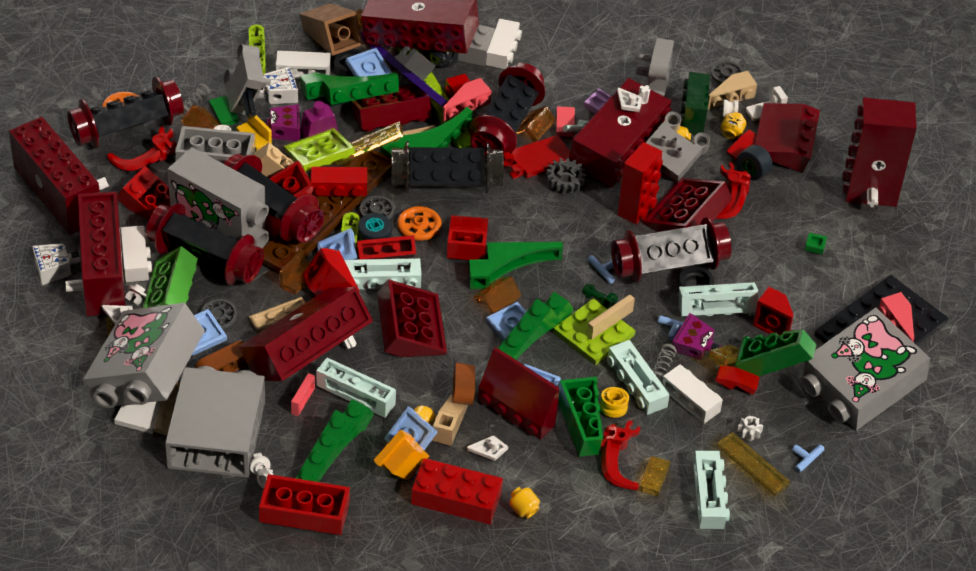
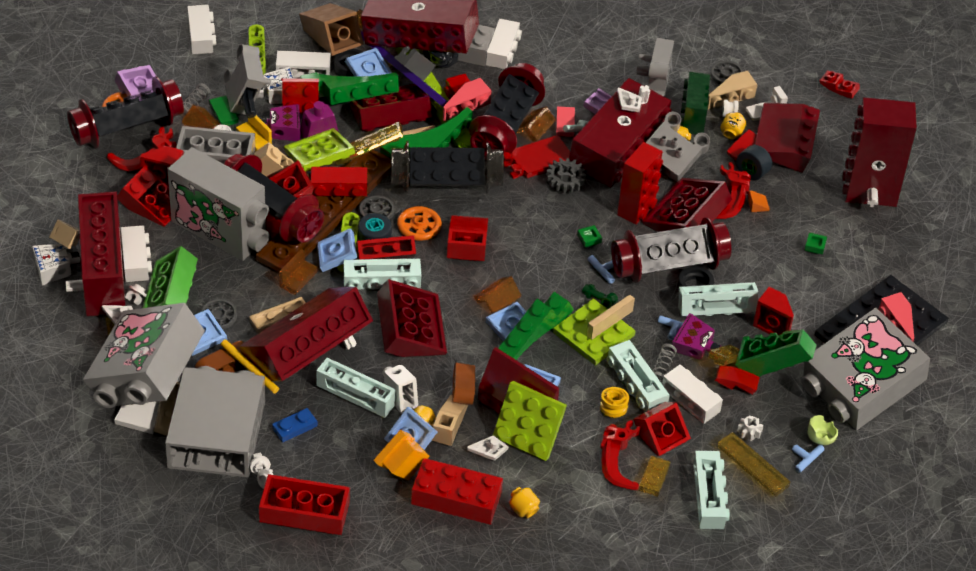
dark red piece [9,116,109,235] -> none
brick [146,203,264,285] -> none
coral tile [291,373,315,416] -> none
green arch [296,399,374,482] -> none
red slope [302,247,360,296] -> none
green arch [469,242,563,289] -> none
green wedge [558,376,603,457] -> none
none -> tan slope [49,219,80,249]
none -> lavender plate [115,65,156,97]
none -> red slope [140,146,184,187]
none -> white brick [188,5,216,54]
none -> yellow bar [221,339,279,394]
none -> blue plate [272,408,318,443]
none -> red plate [282,78,319,114]
none -> white torso [382,365,418,414]
none -> lime plate [493,381,567,461]
none -> green plate [577,225,602,248]
none -> red slope [633,402,691,456]
none -> orange slope [748,190,770,212]
none -> yellowish green hair [807,415,838,445]
none -> red slope [820,71,860,99]

